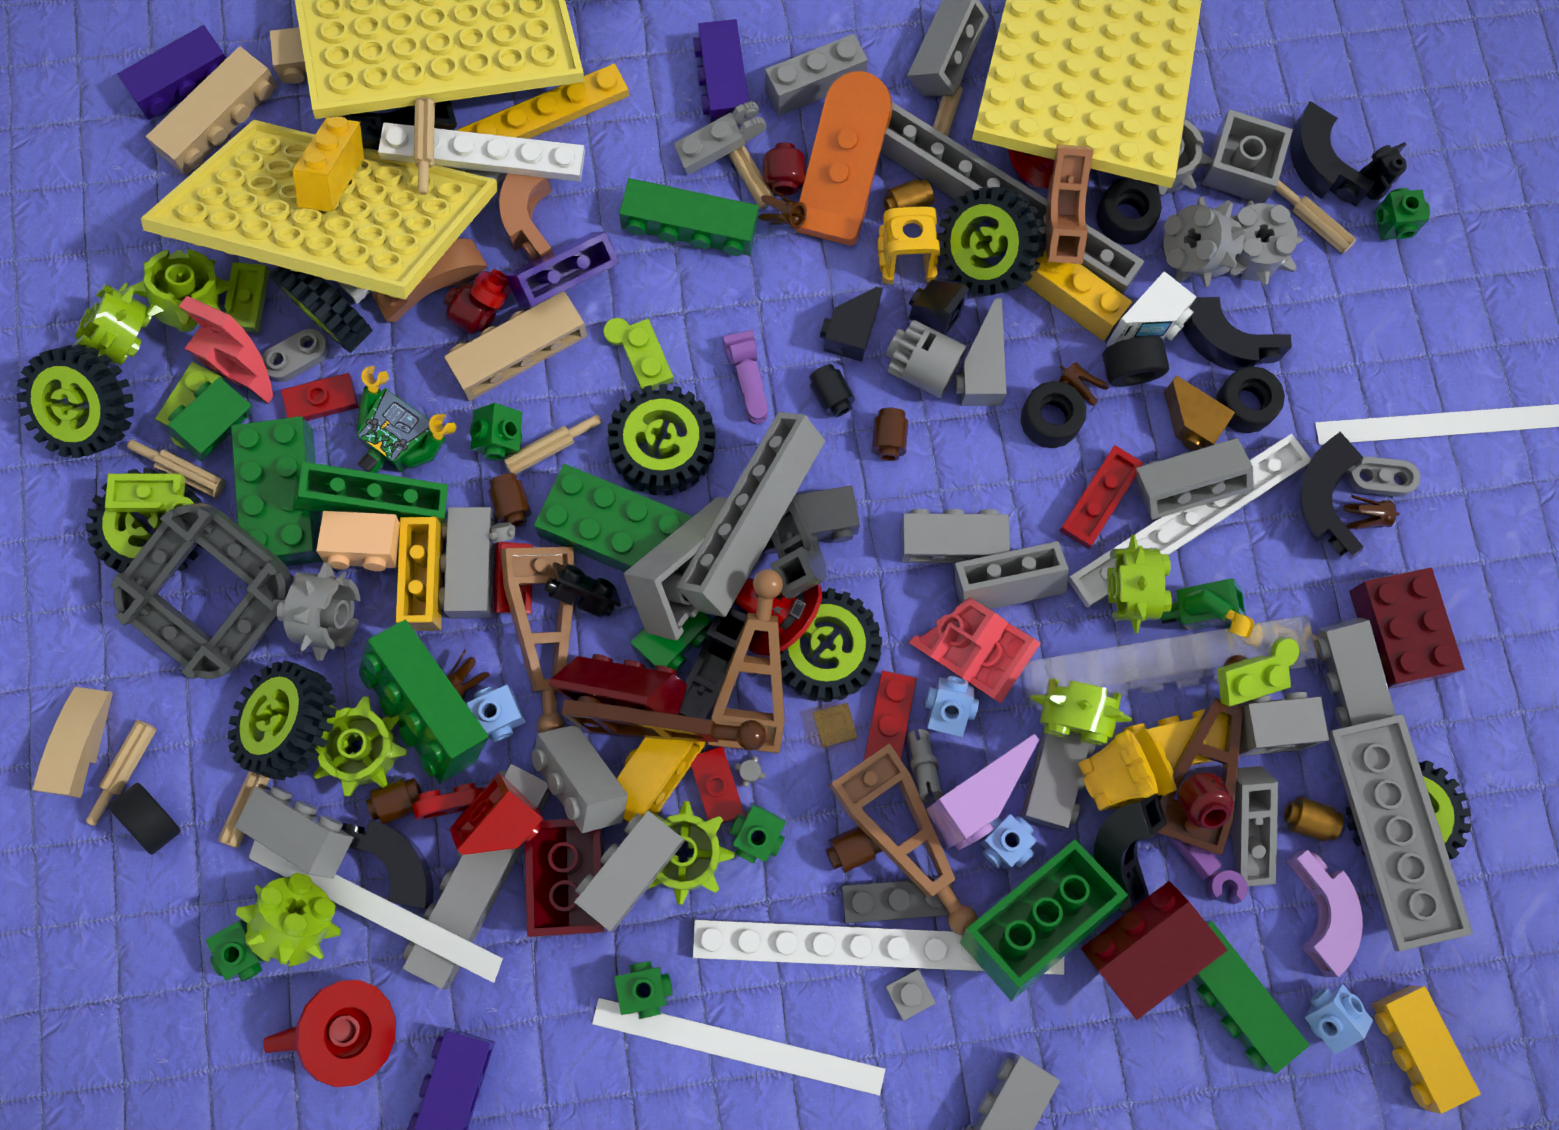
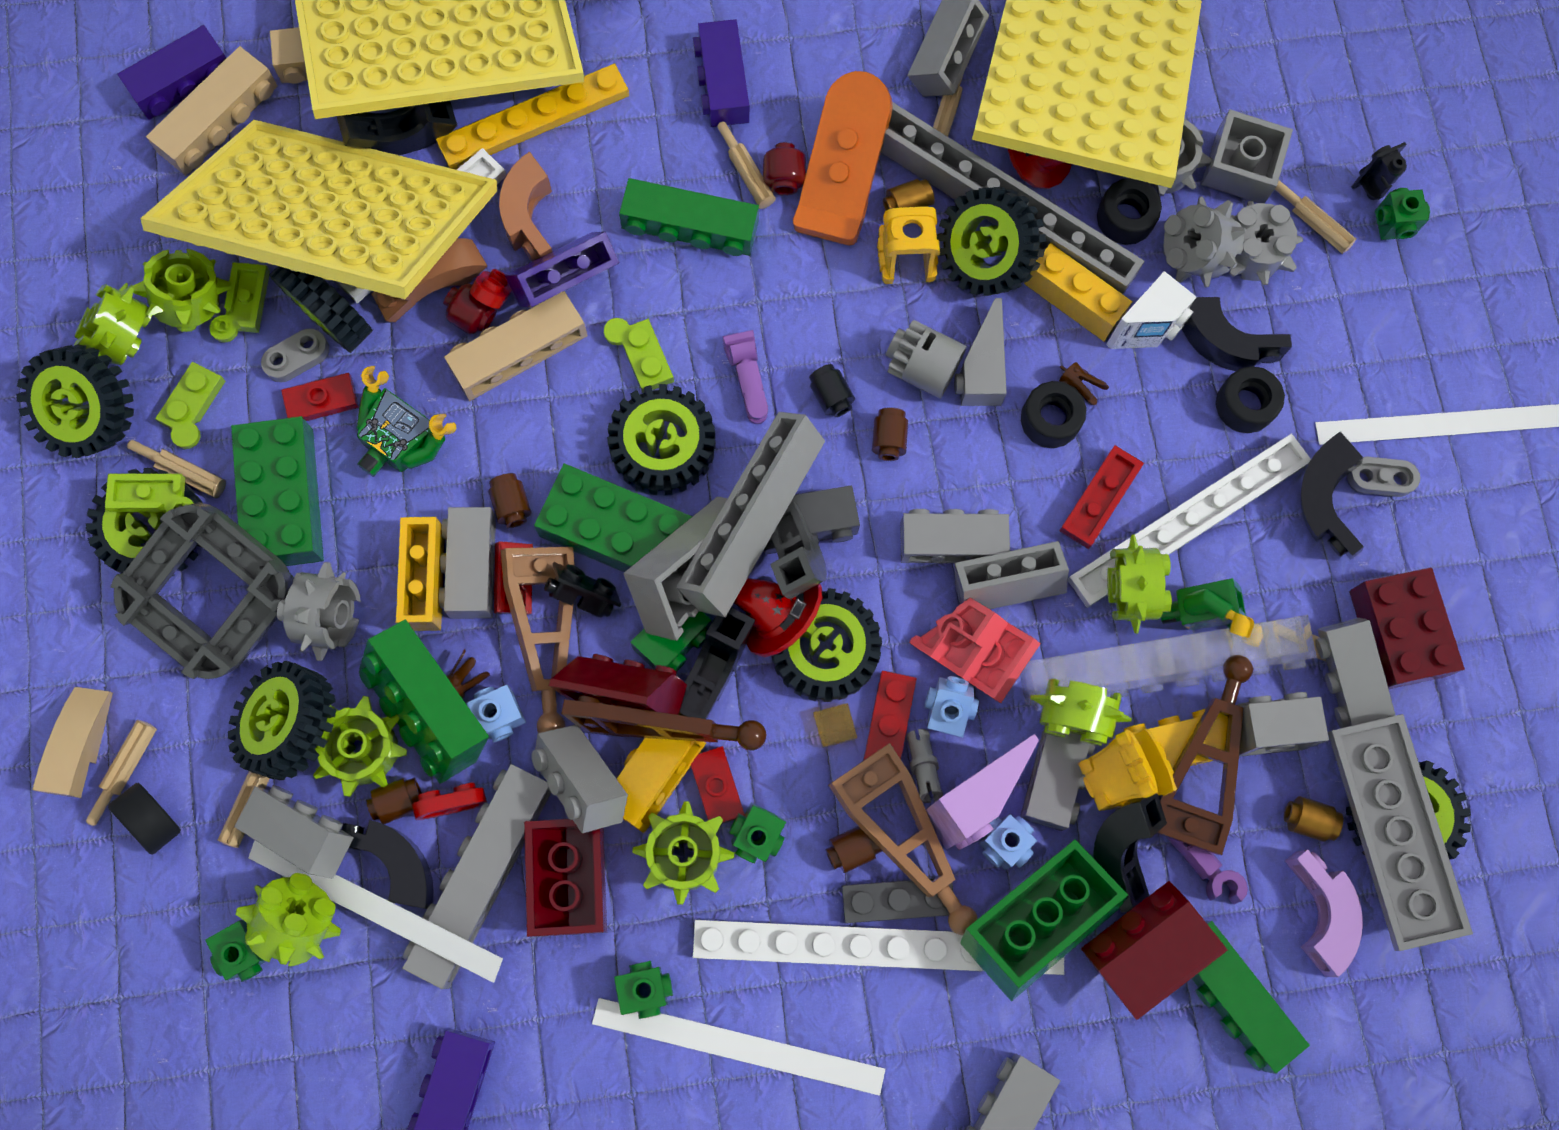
green brick [168,377,252,462] -> none
coral slope [178,296,273,404] -> none
red piece [263,980,396,1087] -> none
yellow brick [292,116,364,212] -> none
green brick [292,461,448,522] -> none
light nougat slope [316,511,400,571] -> none
white plate [378,122,585,182] -> none
tan axle [414,97,435,195] -> none
red slope [449,772,543,855] -> none
green brick [470,403,522,460] -> none
light grey piece [489,522,516,542] -> none
tan axle [503,415,602,474] -> none
light grey brick [574,810,685,932] -> none
light grey hinge [674,101,767,174] -> none
medium nougat plate [708,569,785,753] -> none
light grey piece [735,756,766,787] -> none
reddish brown piece [758,190,807,229] -> none
light grey brick [765,34,868,116] -> none
black slope [820,287,883,362] -> none
light grey plate [884,969,936,1021] -> none
black slope [909,280,969,335] -> none
nougat arch [1045,144,1093,264] -> none
black tyre [1102,336,1169,387] -> none
light grey brick [1136,438,1254,520] -> none
pearl gold slope [1164,375,1235,451] -> none
dark red head [1178,772,1234,829] -> none
lime hinge [1217,637,1299,706] -> none
light grey slope [1230,766,1278,887] -> none
black arch [1290,101,1375,207] -> none
light blue brick [1304,984,1373,1054] -> none
reddish brown piece [1343,495,1400,530] -> none
yellow brick [1372,985,1481,1114] -> none

